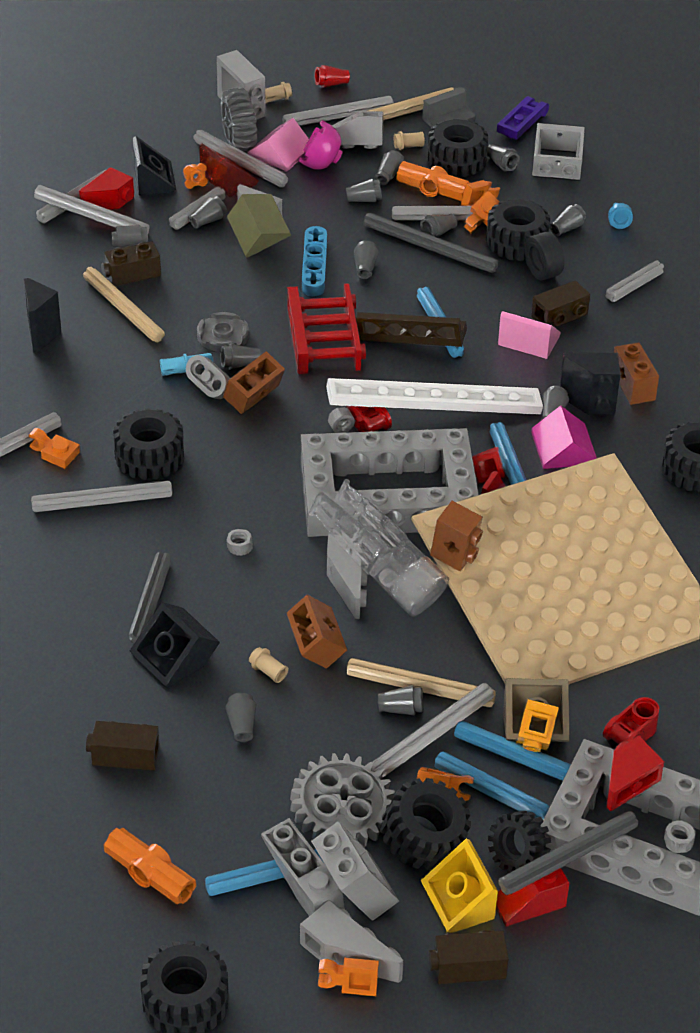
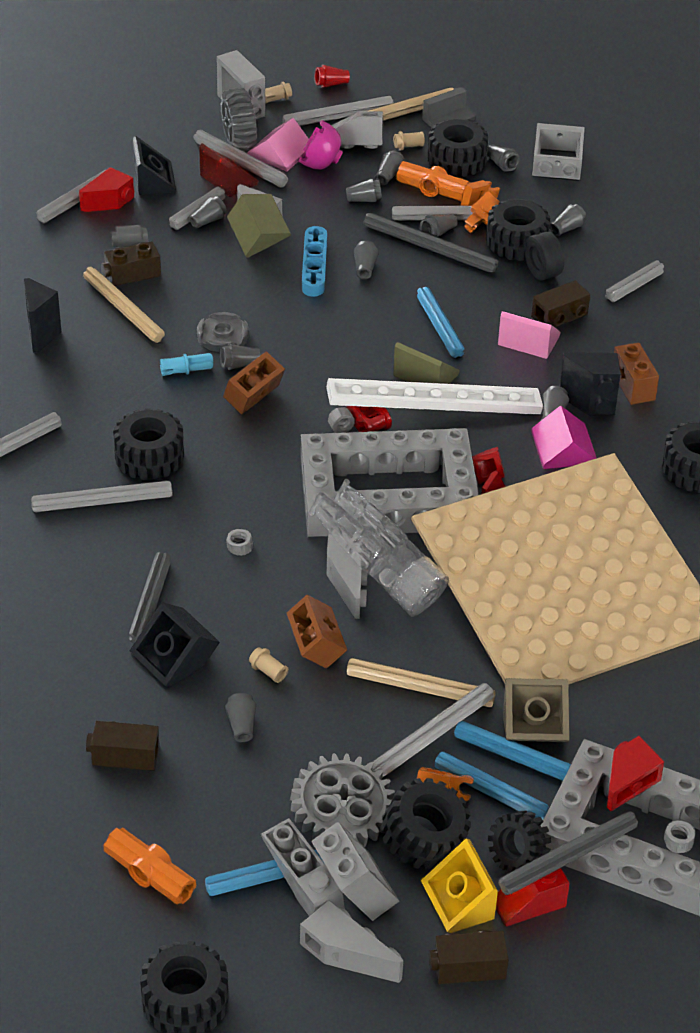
orange plate [29,428,80,469] -> none
light grey axle [34,185,150,233] -> none
orange plate [183,163,208,189] -> none
light grey plate [186,355,230,399] -> none
red fence [287,284,366,374] -> none
orange plate [318,958,379,996] -> none
dark brown fence [356,312,467,347] -> none
dark grey cone [378,685,424,716] -> none
dark orange brick [430,500,483,572] -> none
dark azure axle [489,422,527,485] -> none
dark purple plate [497,96,549,140] -> none
light orange window [516,699,559,752] -> none
red piece [603,697,660,745] -> none
dark azure tile [608,202,633,229] -> none
none -> olive slope [393,342,460,384]

